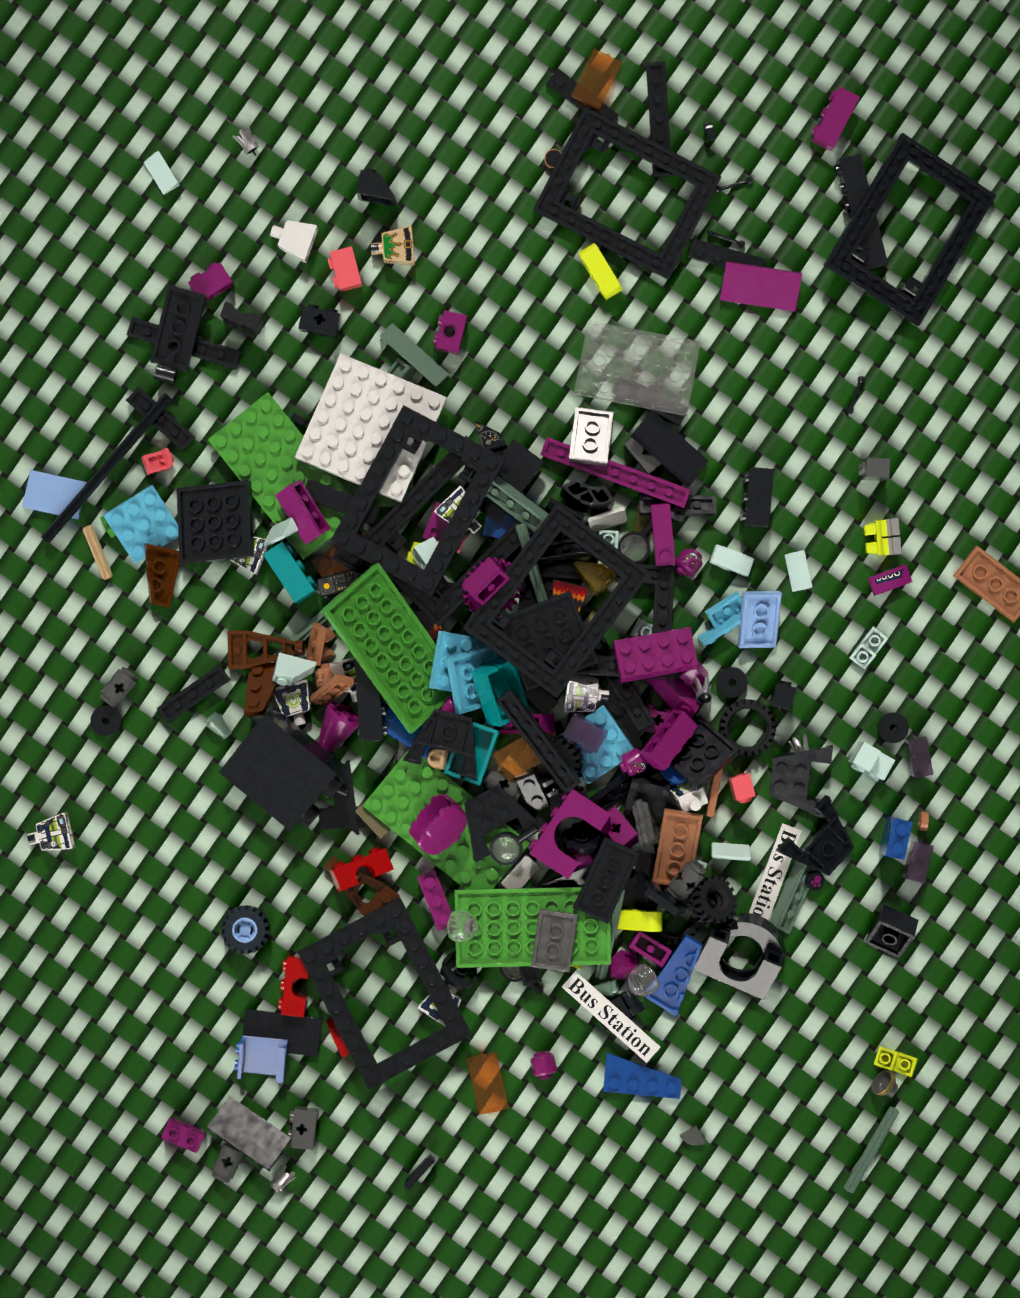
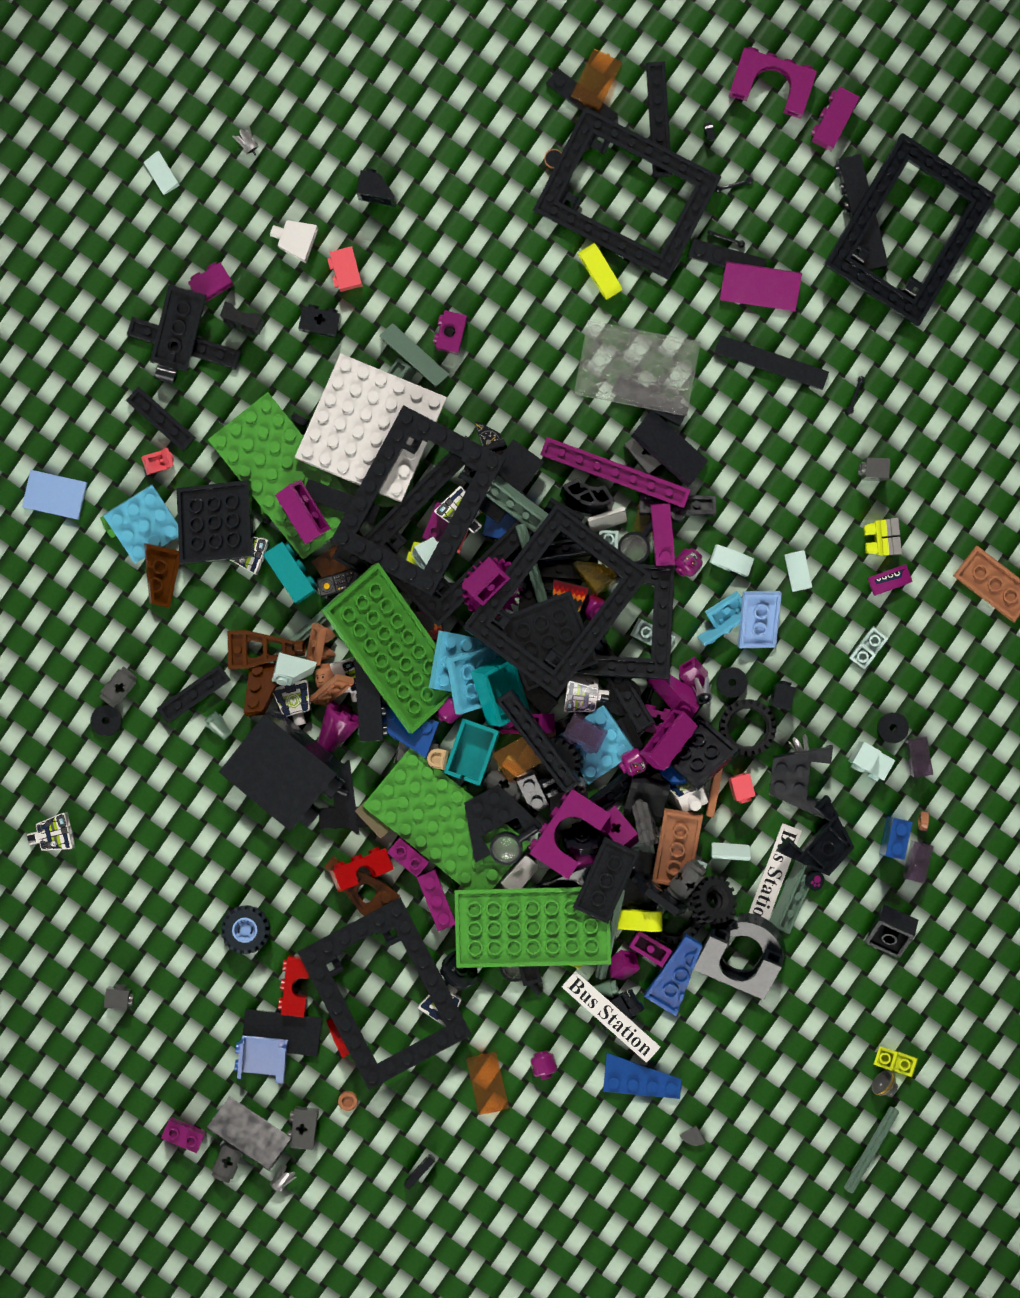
black axle [41,393,172,543] -> none
tan axle [83,525,113,580] -> none
light aqua slope [264,518,299,546] -> none
torso [371,226,415,266] -> none
black wing [403,709,477,779] -> none
magenta animal [409,794,467,855] -> none
clear hair [447,910,479,942] -> none
flat silver tile [531,909,578,973] -> none
tile [569,407,614,466] -> none
magenta brick [613,627,698,683] -> none
clear hair [627,963,661,996] -> none
black brick [740,467,774,529] -> none
none -> dark grey brick [104,984,134,1010]
none -> nougat tile [338,1091,358,1111]
none -> magenta brick [387,837,429,877]
none -> magenta head [581,594,605,621]
none -> black tile [714,335,829,390]
none -> magenta arch [728,47,817,119]

